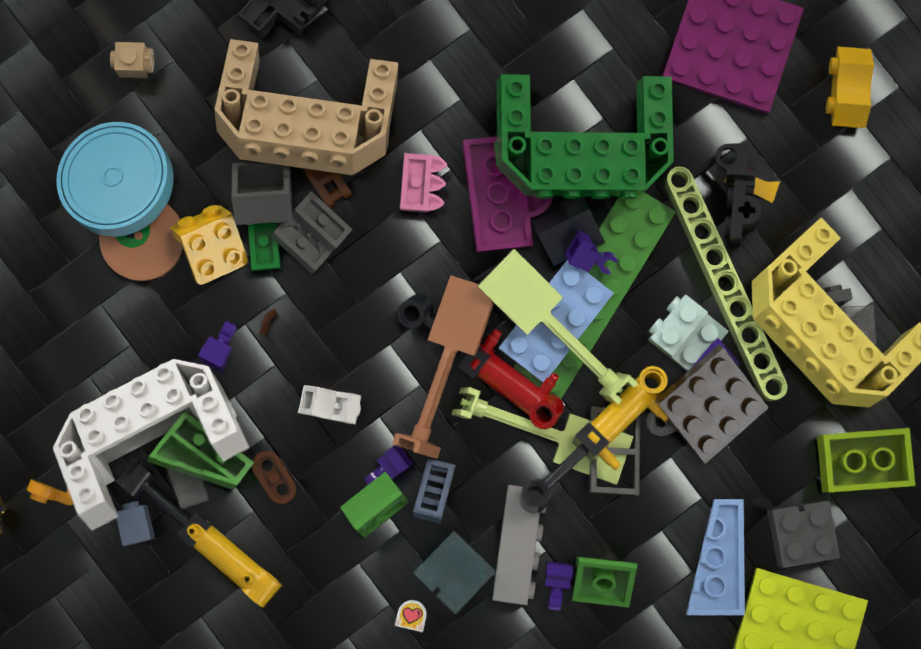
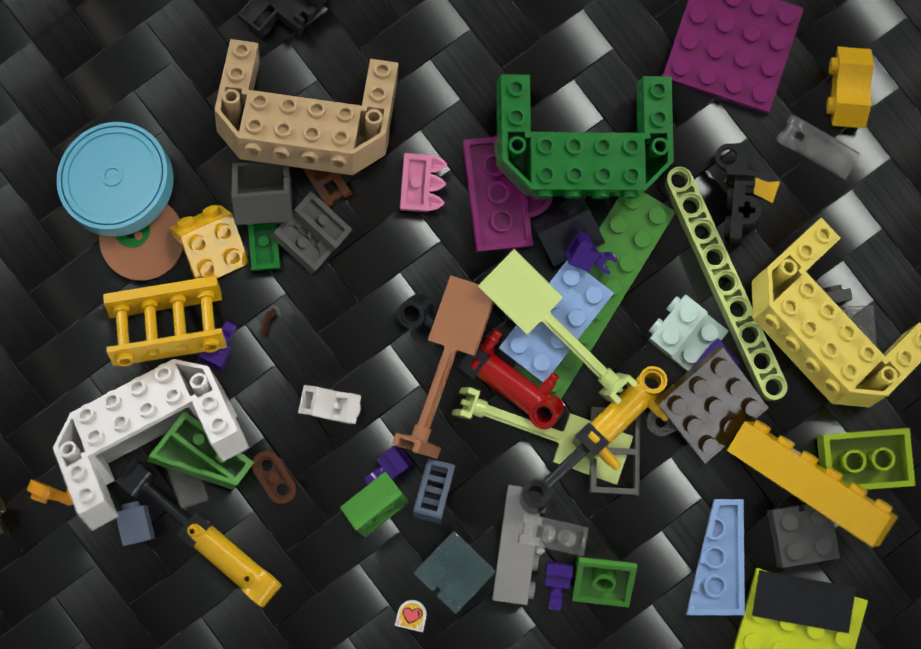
tan brick [110,42,154,78] -> none
none -> yellow fence [103,276,227,367]
none -> clear plate [517,514,589,556]
none -> yellow brick [727,420,898,547]
none -> black sticker [752,570,856,633]
none -> clear plate [777,115,861,179]

